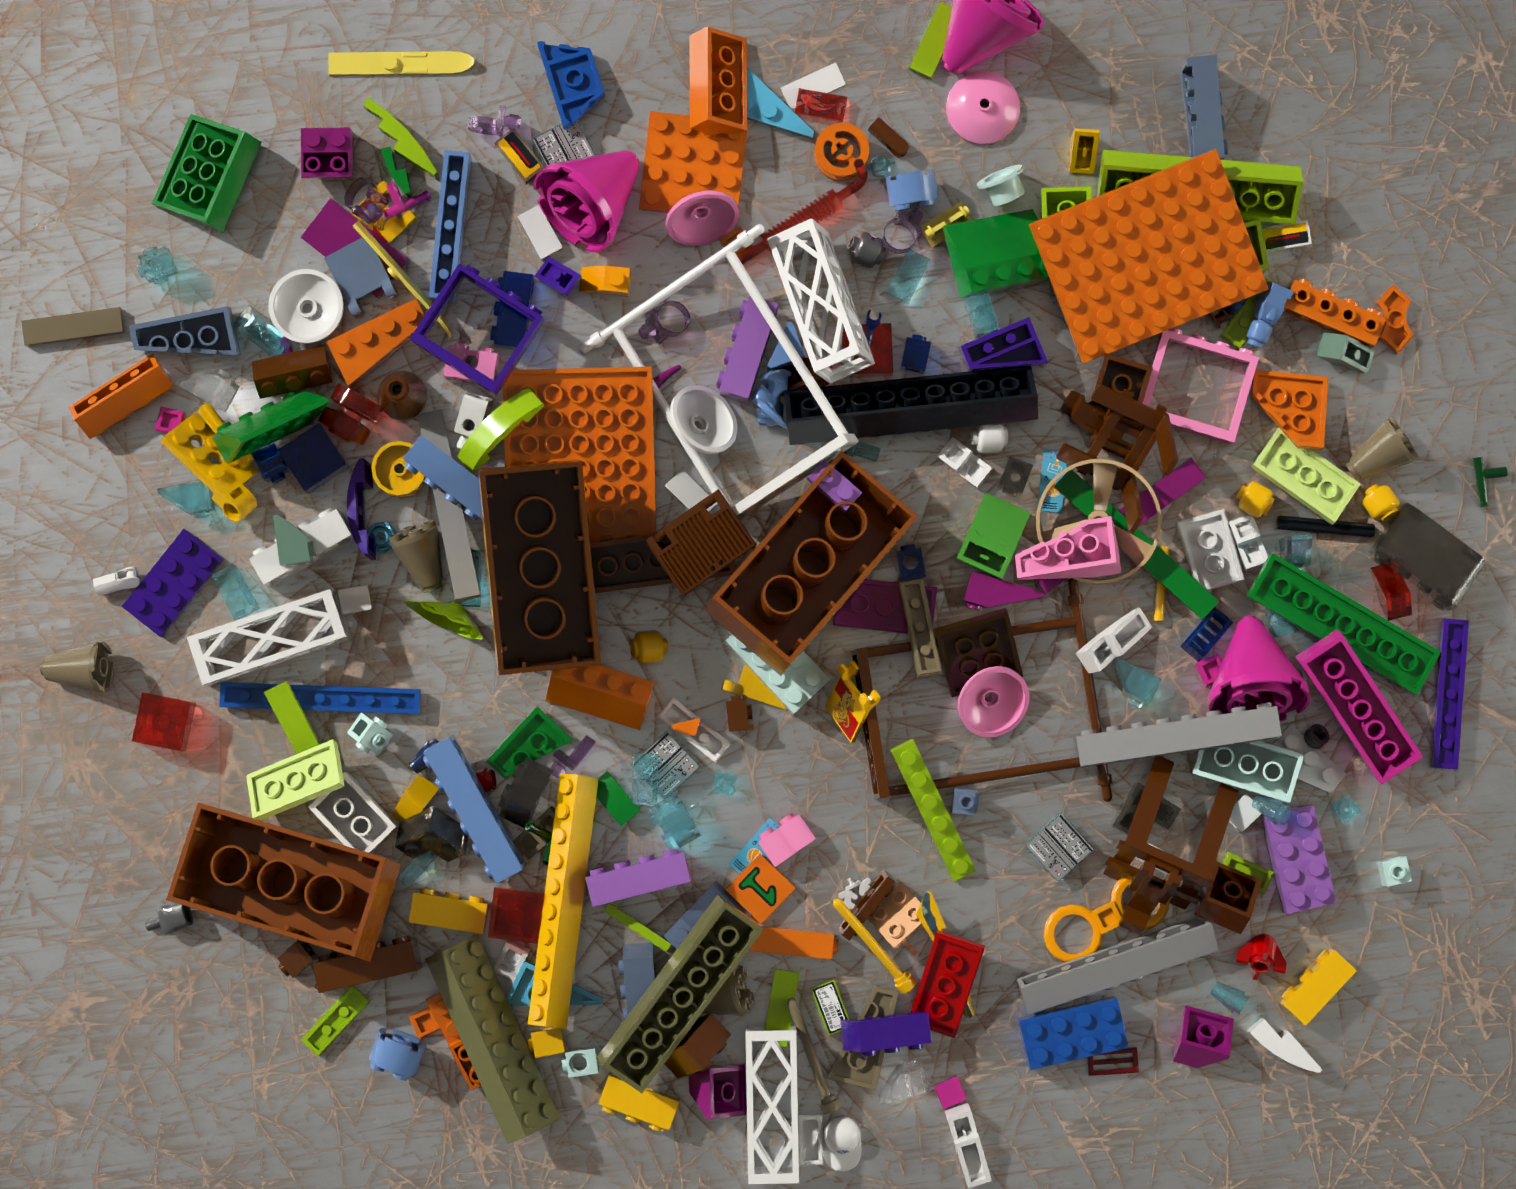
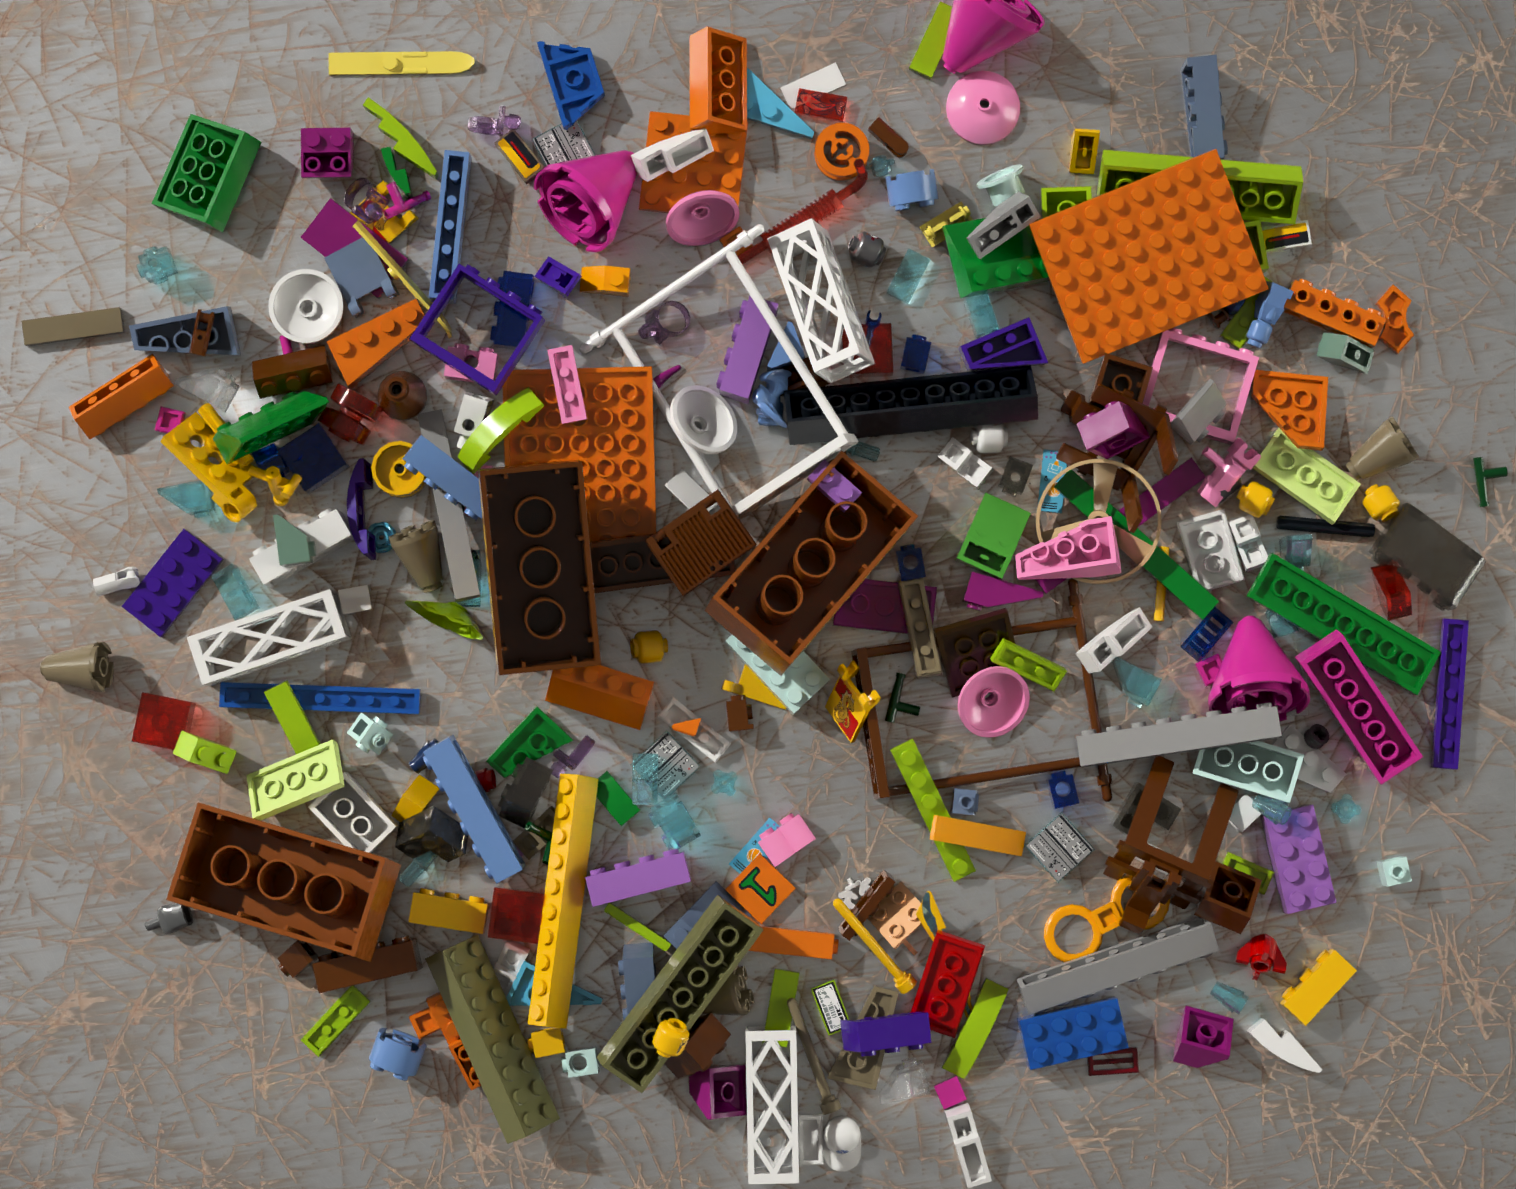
clear light blue slope [234,305,293,357] -> none
white tile [517,205,563,260] -> none
yellow brick [598,1074,680,1132] -> none
clear purple piece [882,208,924,254] -> none
none -> lime brick [173,731,237,774]
none -> reddish brown bar [189,309,215,357]
none -> yellow piece [248,466,302,506]
none -> bright pink plate [547,345,587,424]
none -> white slope [631,128,714,182]
none -> yellow head [652,1018,689,1058]
none -> dark green piece [885,672,920,723]
none -> light orange tile [929,815,1026,856]
none -> lime slope [941,978,1009,1079]
none -> light grey slope [966,191,1041,259]
none -> lime tile [990,638,1067,692]
none -> clear blue brick [1046,770,1079,809]
none -> magenta slope [1076,401,1150,459]
none -> light grey slope [1171,379,1226,445]
none -> bright pink piece [1197,438,1261,507]

